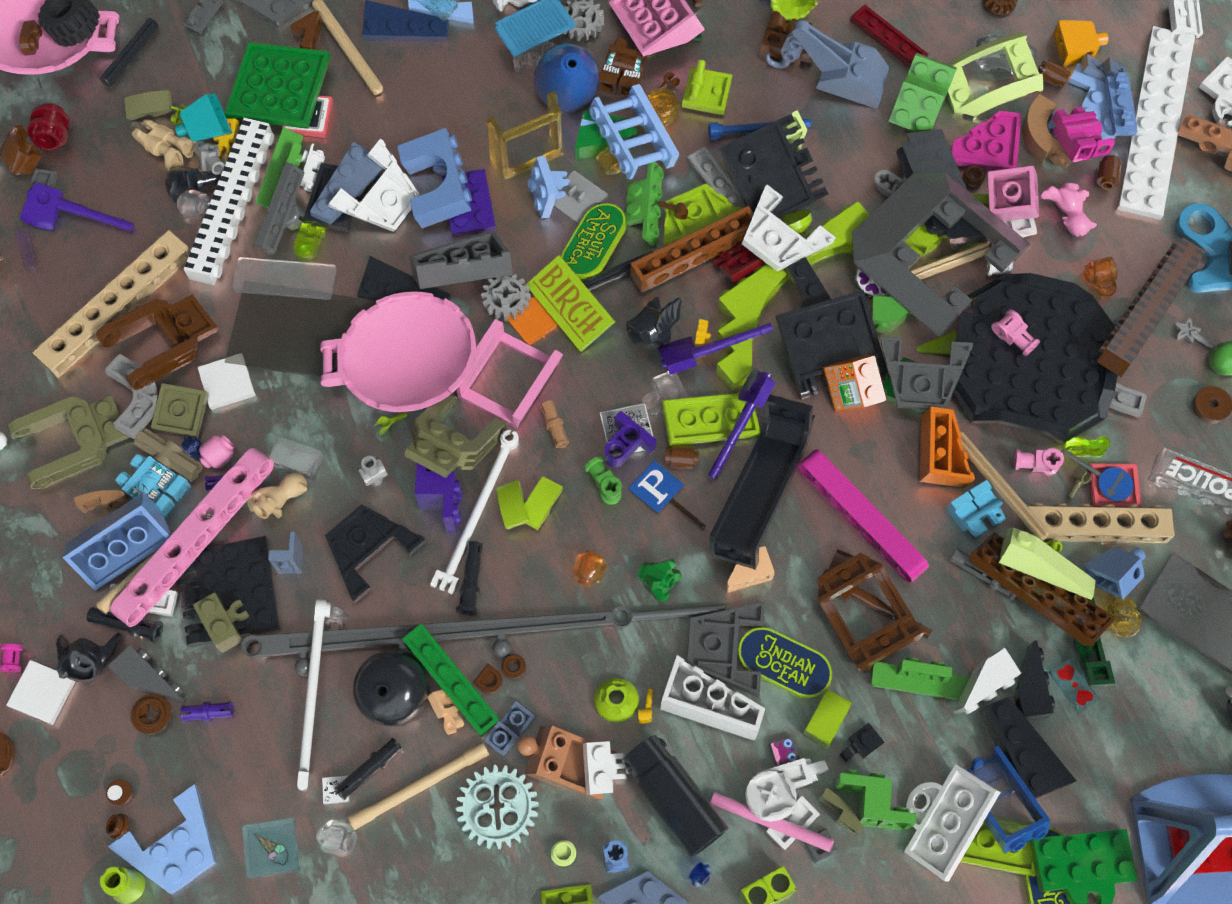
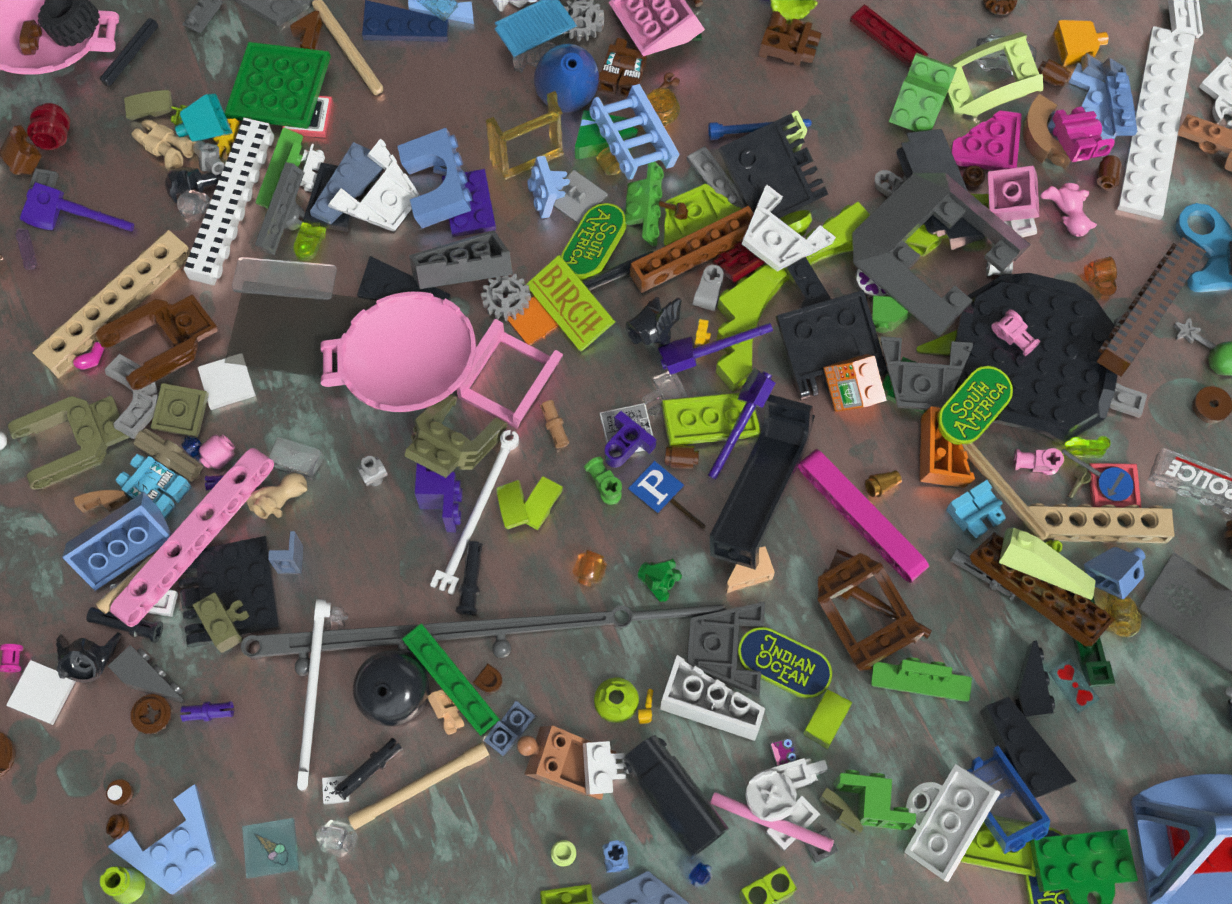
black wing [325,504,426,603] -> none
lime hand [374,412,407,435] -> none
light aqua gear [456,765,539,850] -> none
reddish brown plate [501,654,526,679] -> none
lime plate [682,60,732,115] -> none
sand blue slope [765,20,889,109] -> none
black plate [839,723,885,763] -> none
tan axle [910,242,991,280] -> none
white slope [953,648,1021,715] -> none
none -> dark pink arm [73,342,105,370]
none -> light grey piece [693,265,724,311]
none -> pearl gold cone [865,470,902,497]
none -> tile [937,366,1013,445]

